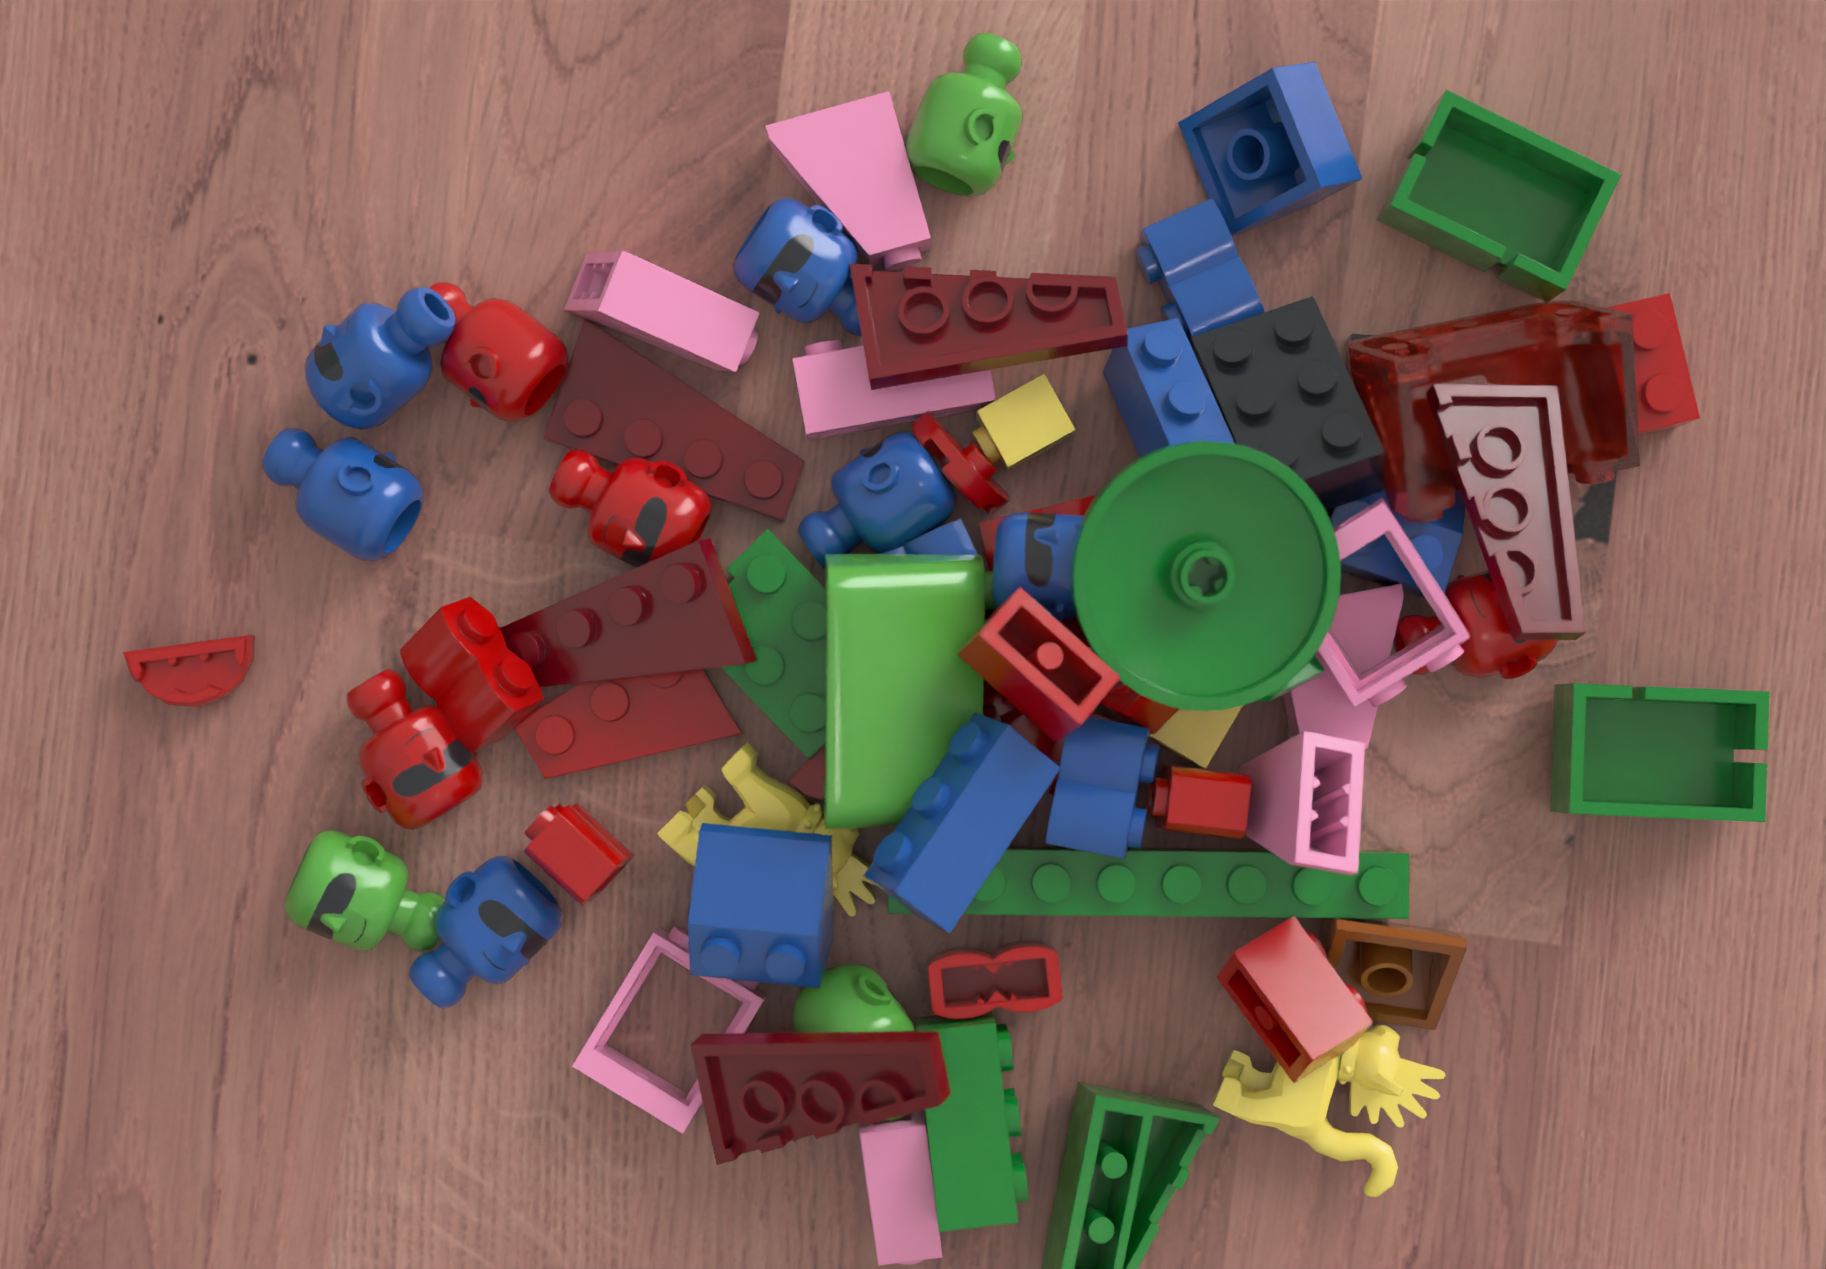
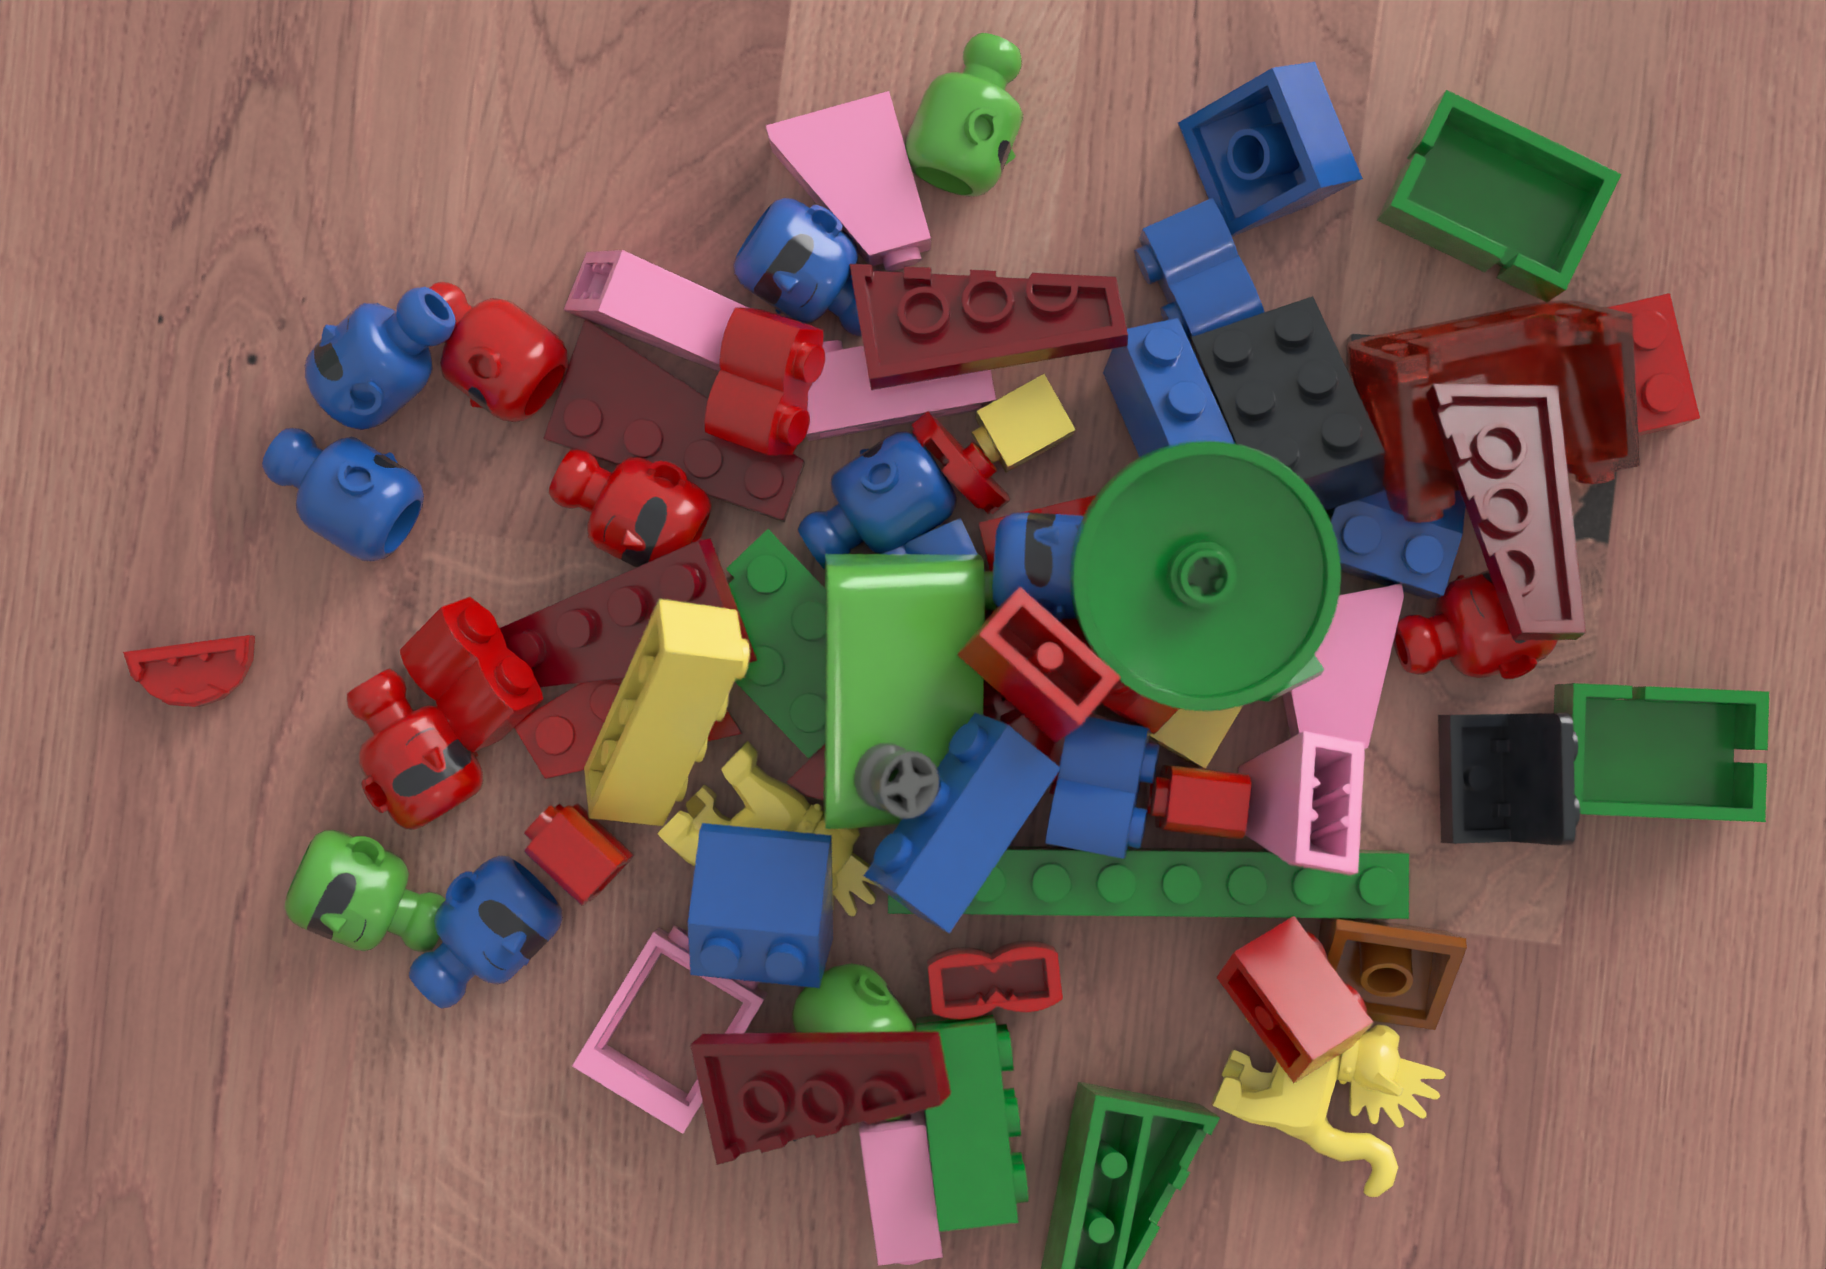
bright pink window [1318,498,1470,707] -> none
none -> light yellow brick [584,599,749,826]
none -> red brick [705,307,826,456]
none -> dark grey wheel [854,743,939,818]
none -> black bracket [1438,713,1580,845]

